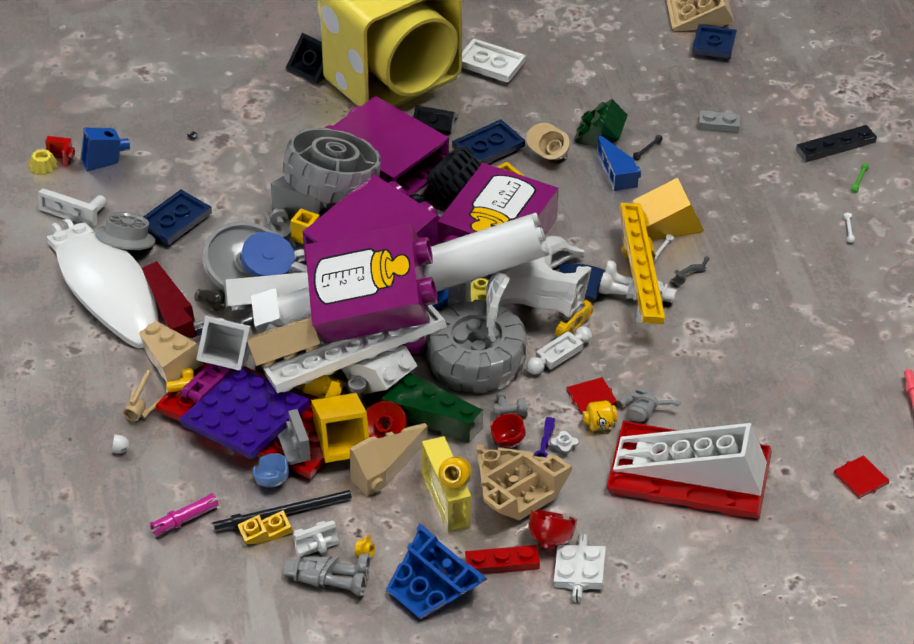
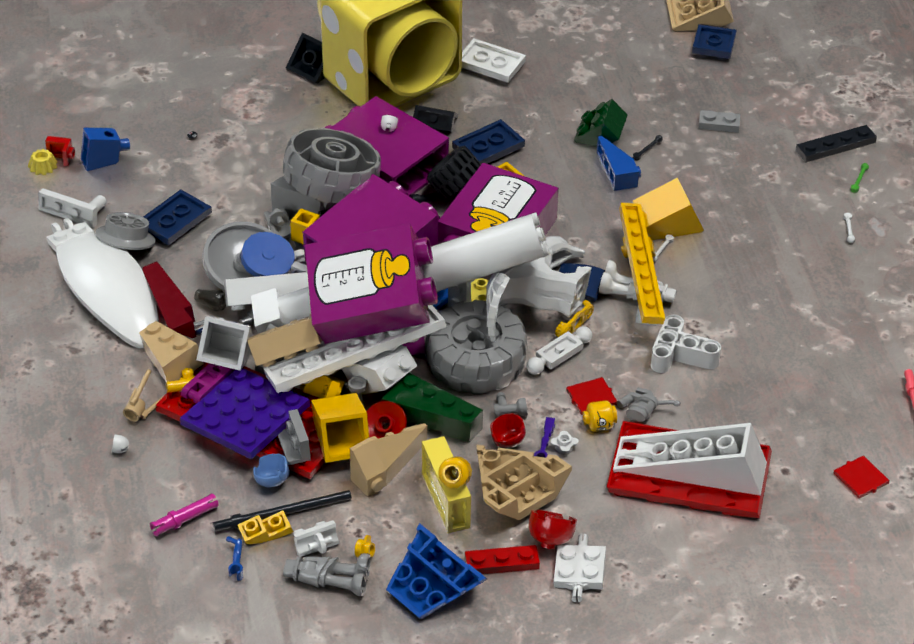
tan piece [527,122,570,161] -> none
dark grey piece [670,256,709,287] -> none
none -> blue piece [226,536,243,581]
none -> white hinge [381,115,398,132]
none -> white beam [651,314,721,373]

